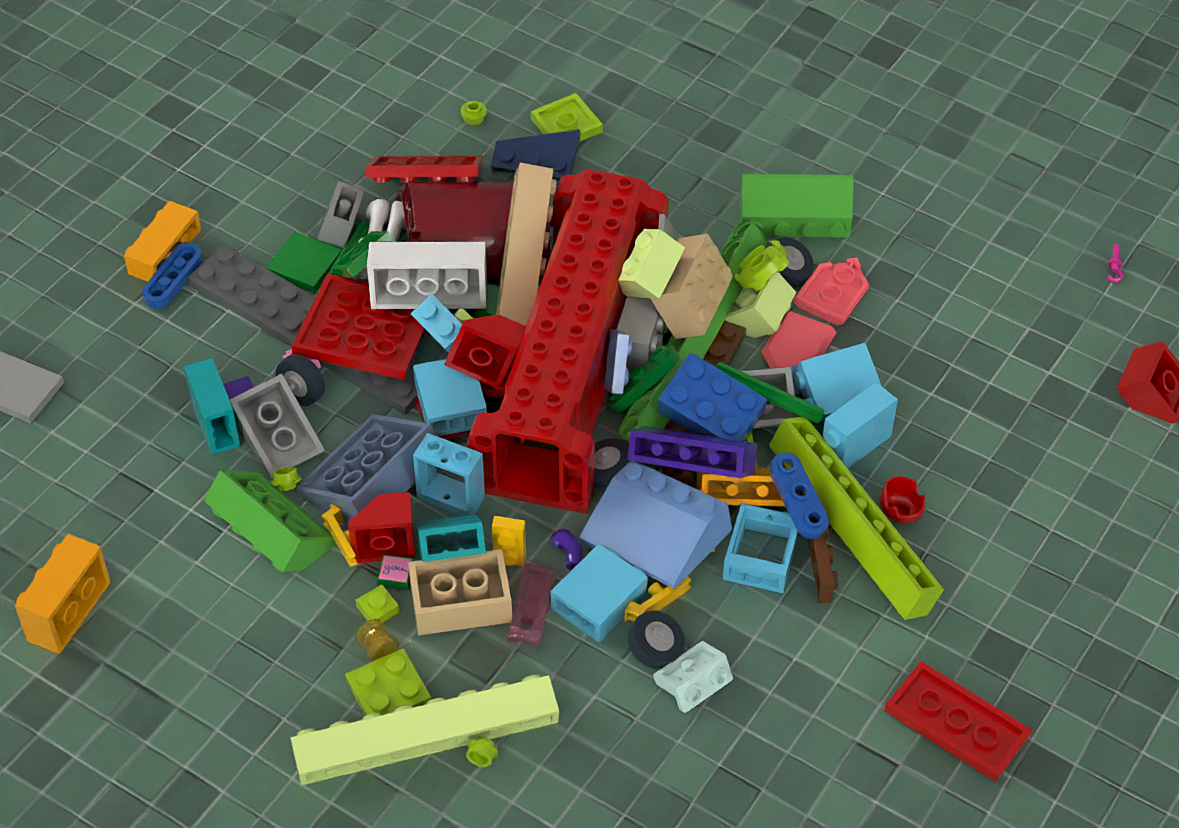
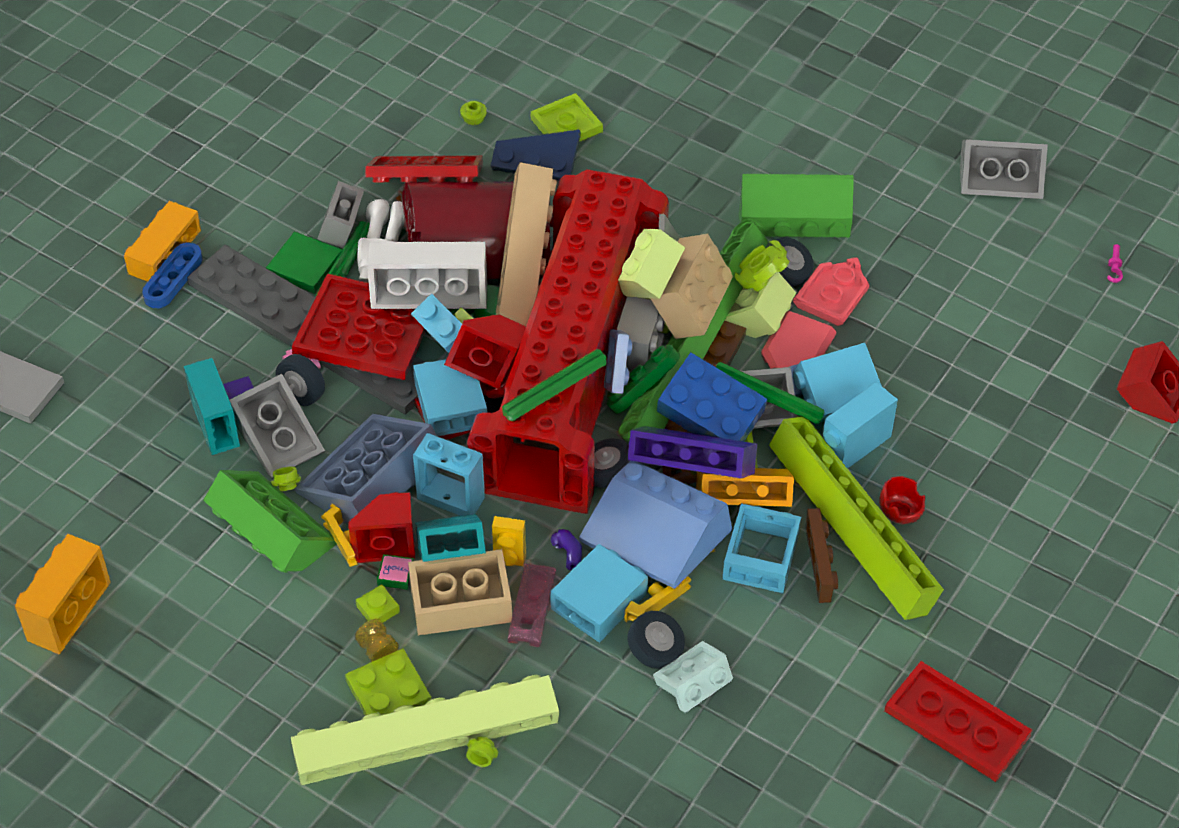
green tile [331,231,395,278] -> none
blue plate [769,453,829,539] -> none
none -> green axle [502,349,607,421]
none -> light grey slope [960,140,1048,199]

